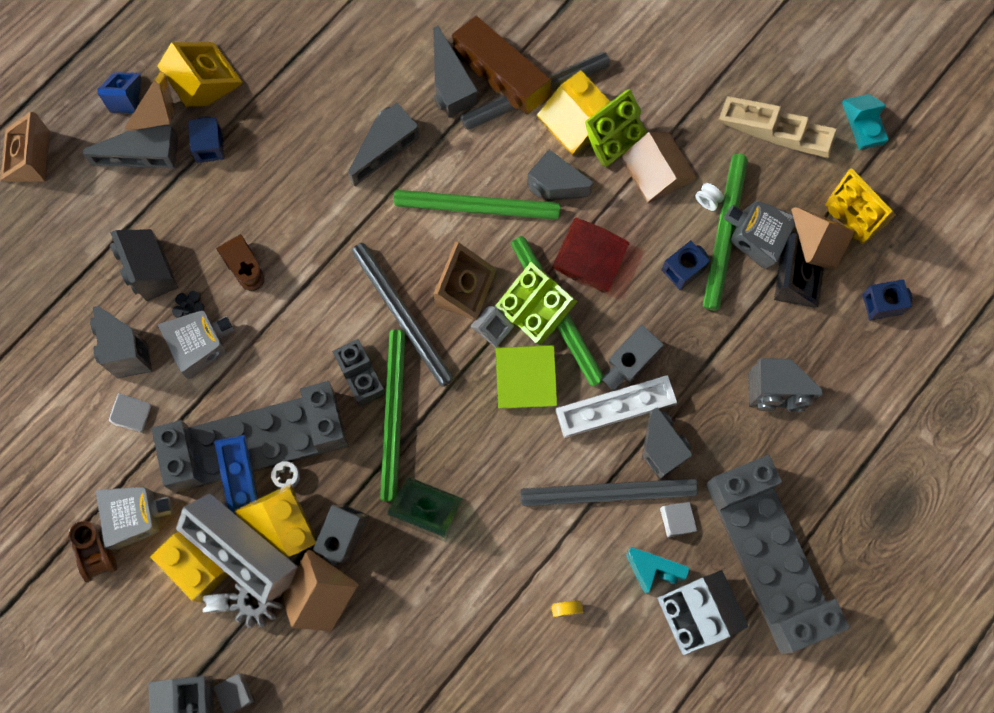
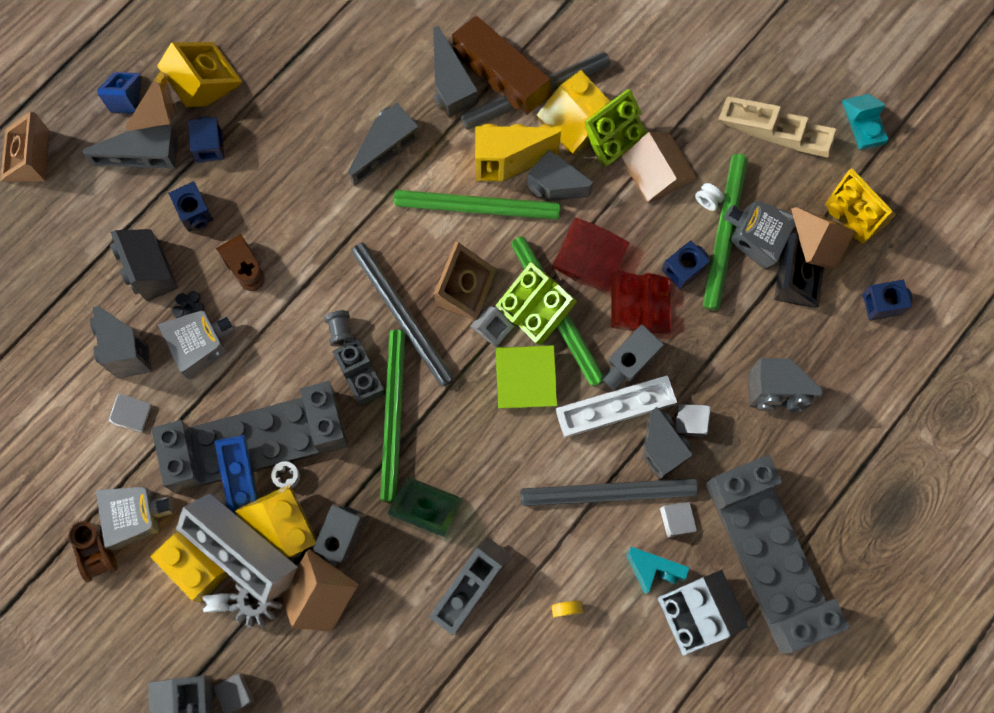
none -> dark blue brick [168,181,214,232]
none -> dark grey bush [324,310,356,347]
none -> dark grey slope [429,537,512,635]
none -> yellow slope [475,124,562,181]
none -> clear red slope [611,270,671,334]
none -> light grey slope [675,404,711,438]

